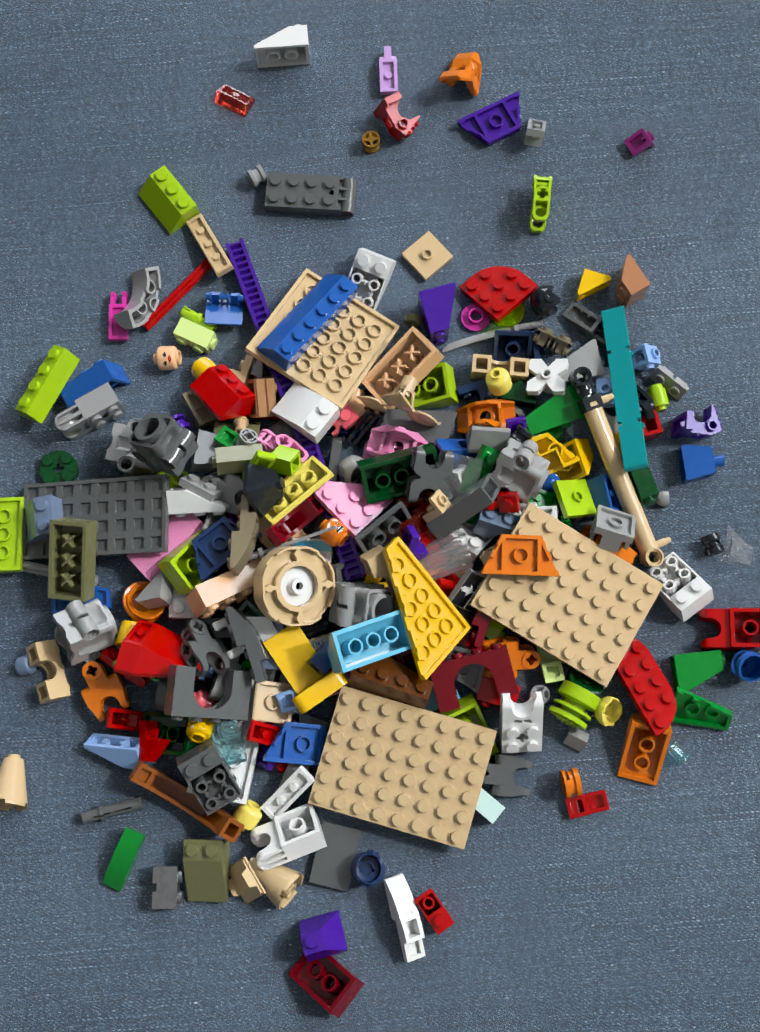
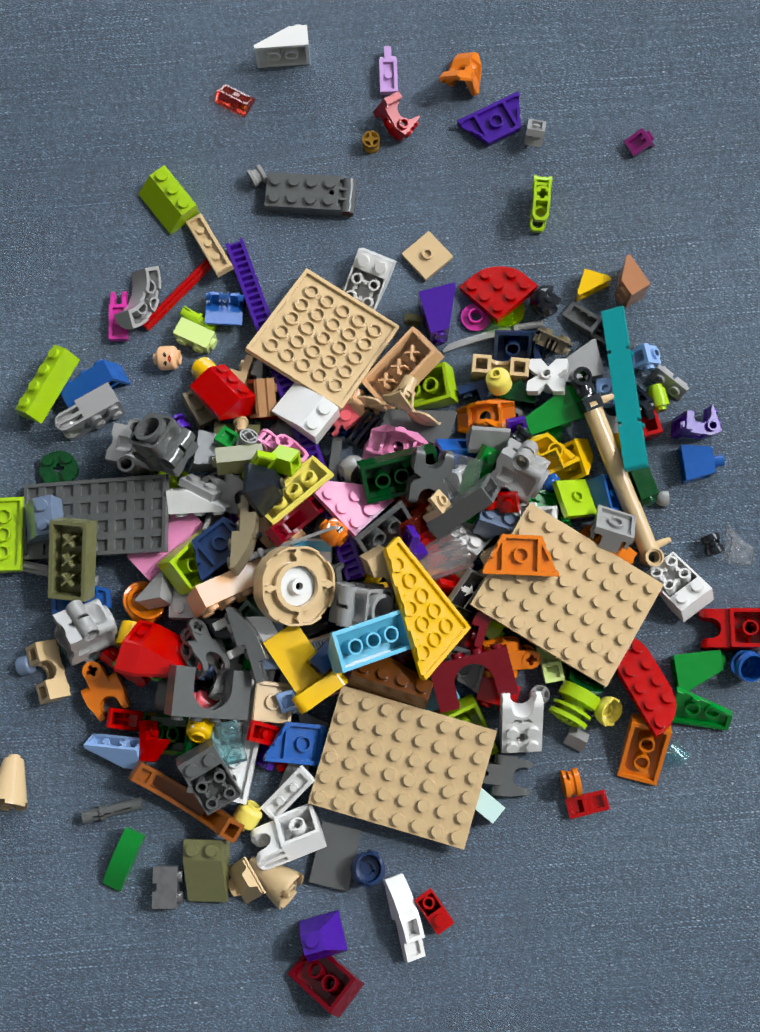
blue slope [257,274,359,371] -> none

